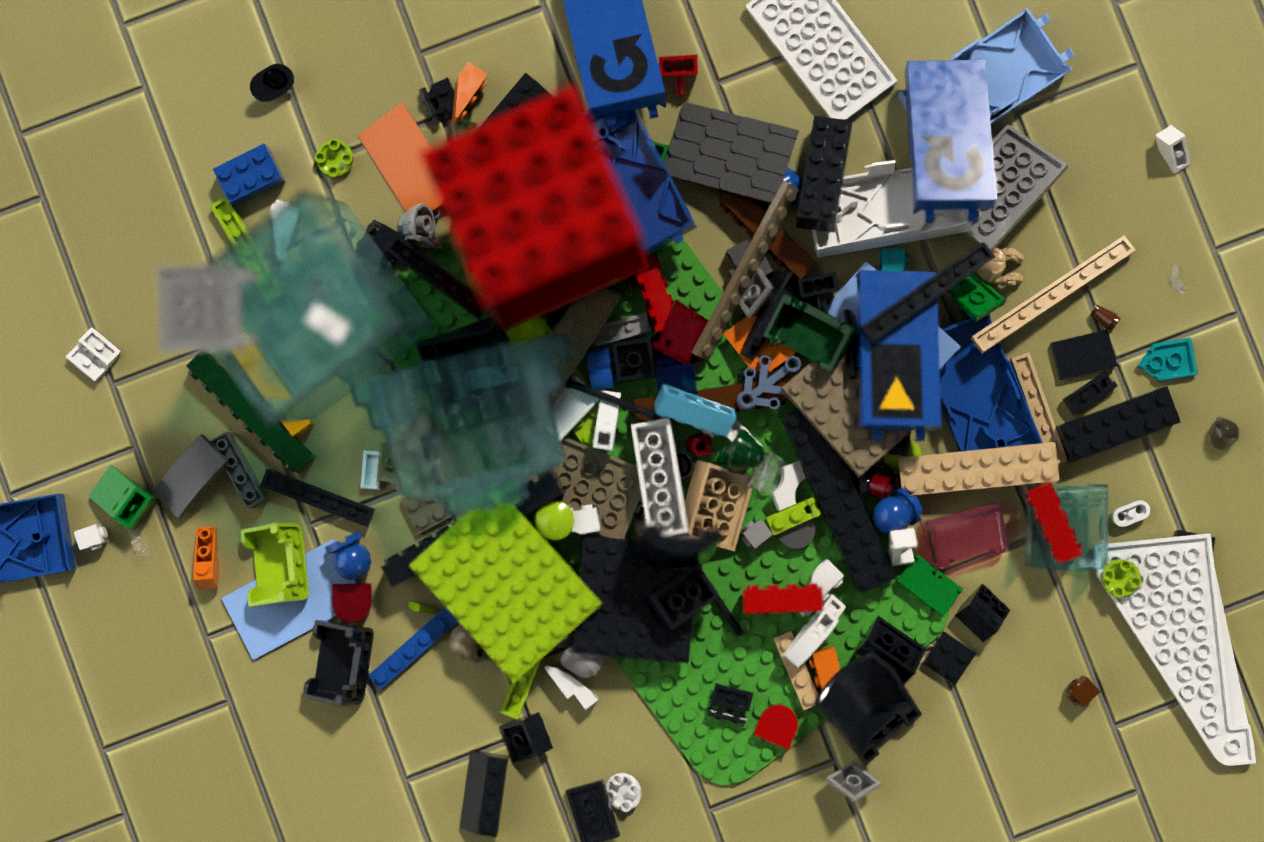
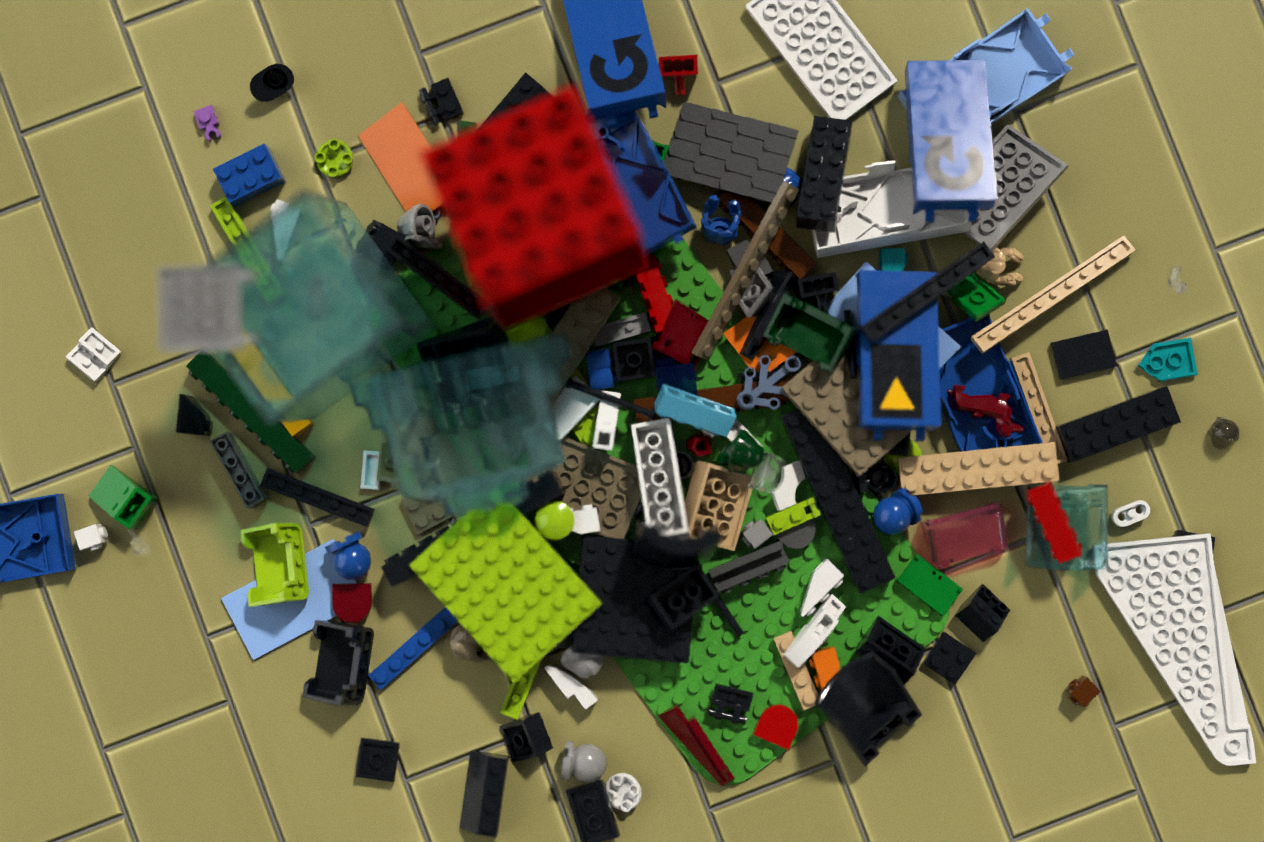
dark grey slope [153,434,228,518] -> none
orange slope [193,526,219,590] -> none
white plate [305,303,352,344] -> none
lime tile [408,601,435,614] -> none
orange slope [452,62,487,125] -> none
red wedge [743,583,823,615] -> none
light grey slope [826,761,881,803] -> none
dark red plate [869,474,892,498] -> none
white panel [888,528,917,566] -> none
black plate [1062,370,1118,415] -> none
reddish brown cone [1091,304,1121,331] -> none
lime dish [1102,559,1142,598] -> none
white slope [1155,125,1191,173] -> none
none -> black slope [176,394,213,436]
none -> medium lavender plate [194,105,221,141]
none -> black plate [356,737,400,782]
none -> light grey tile [561,741,607,783]
none -> dark red wedge [659,703,735,786]
none -> blue hair [700,195,742,246]
none -> dark grey brick [709,540,790,594]
none -> dark red animal [947,384,1023,438]

